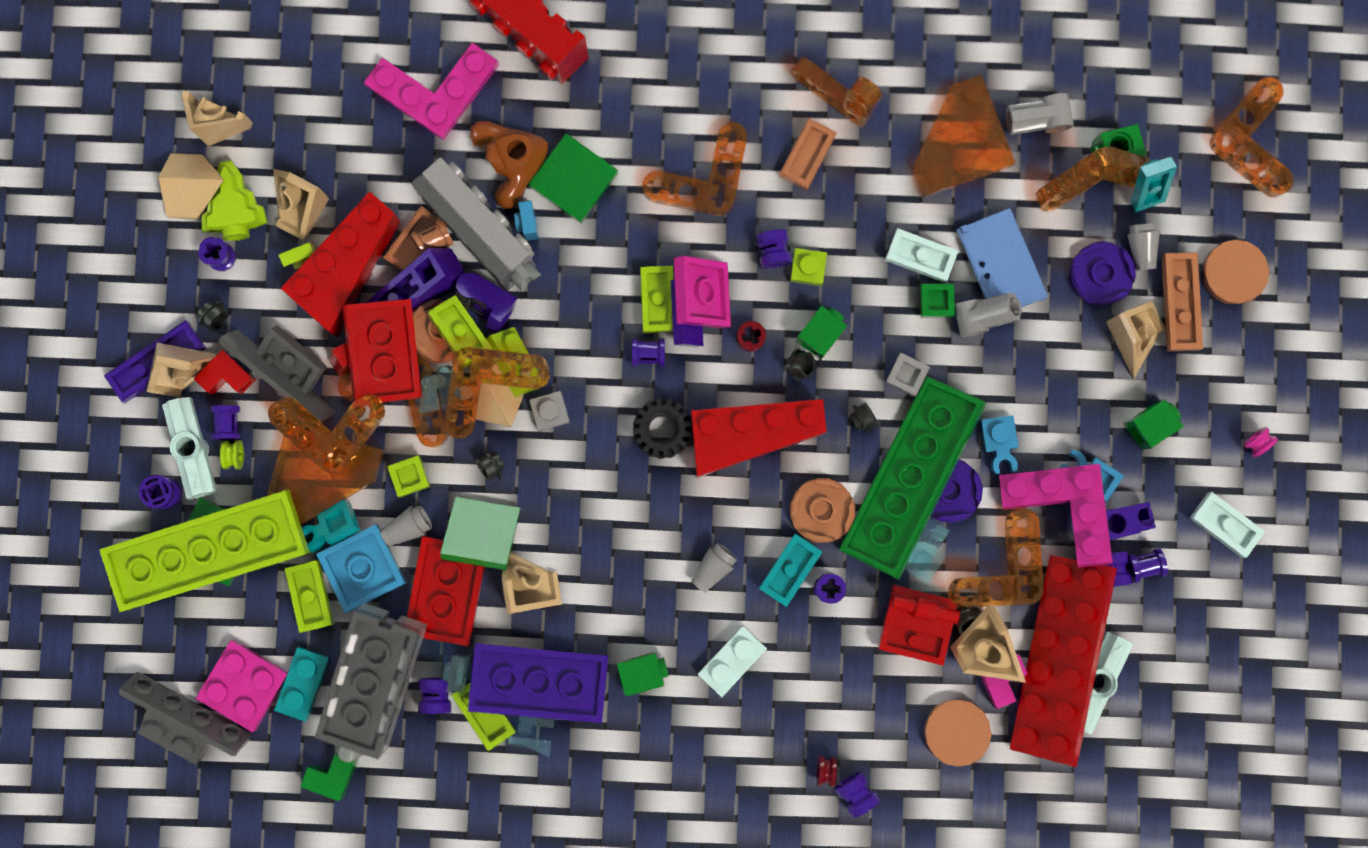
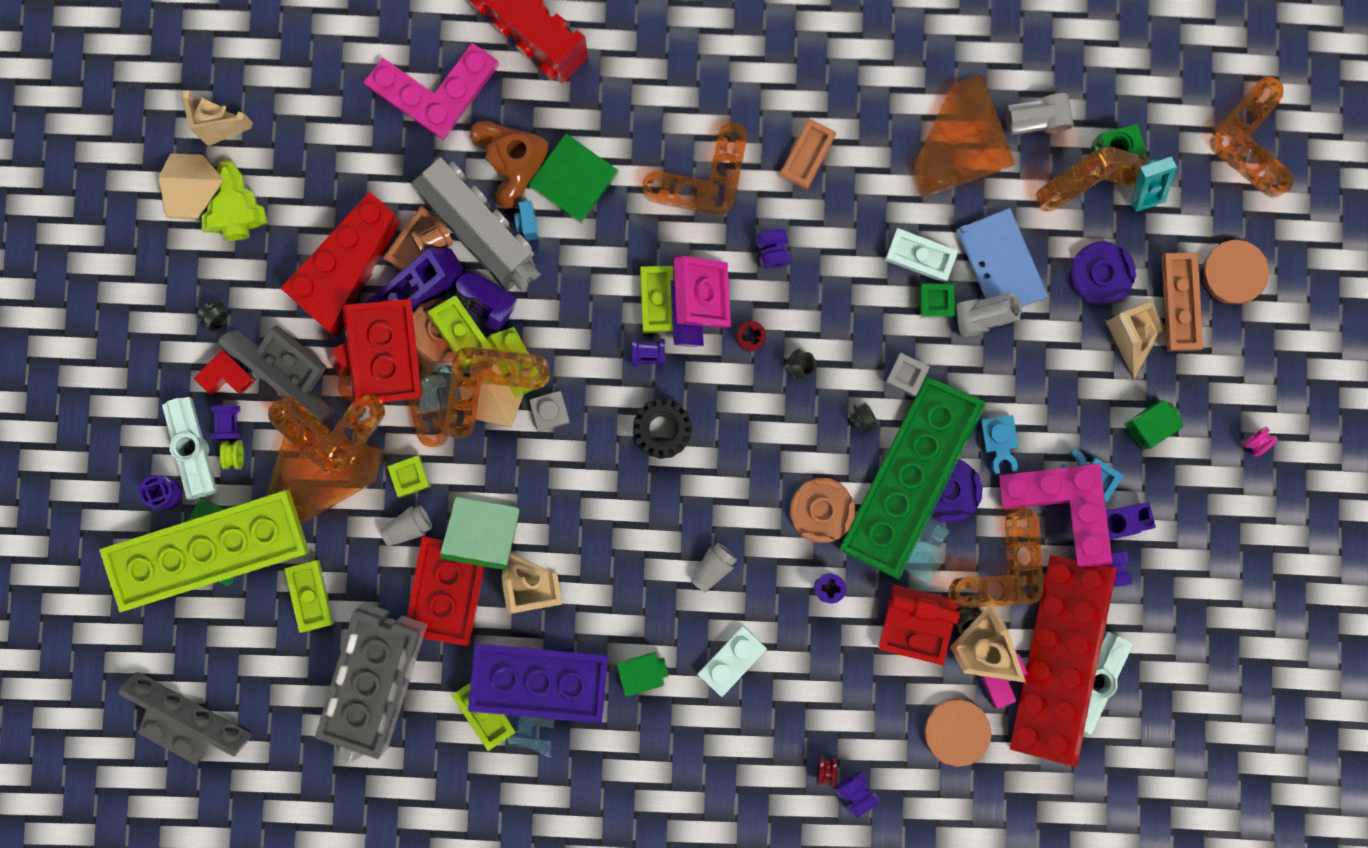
dark purple tile [104,320,207,403] -> none
tan slope [147,343,217,398] -> none
dark pink plate [195,640,288,732] -> none
dark purple bush [198,237,236,272] -> none
tan slope [273,169,329,241] -> none
teal plate [274,647,331,722] -> none
lime plate [278,241,316,270] -> none
green piece [300,753,358,801] -> none
teal plate [302,499,361,553] -> none
dark azure plate [316,524,407,614] -> none
dark purple wheel [418,677,452,714] -> none
clear light blue plate [443,654,472,692] -> none
pearl dark grey plate [476,450,505,482] -> none
red wedge [691,399,827,479] -> none
teal plate [758,534,822,607] -> none
clear orange beam [790,57,882,127] -> none
lime plate [790,248,827,286] -> none
green brick [795,306,848,361] -> none
dark purple bush [1126,548,1168,583] -> none
light grey cone [1127,223,1160,271] -> none
light aqua plate [1189,492,1265,558] -> none

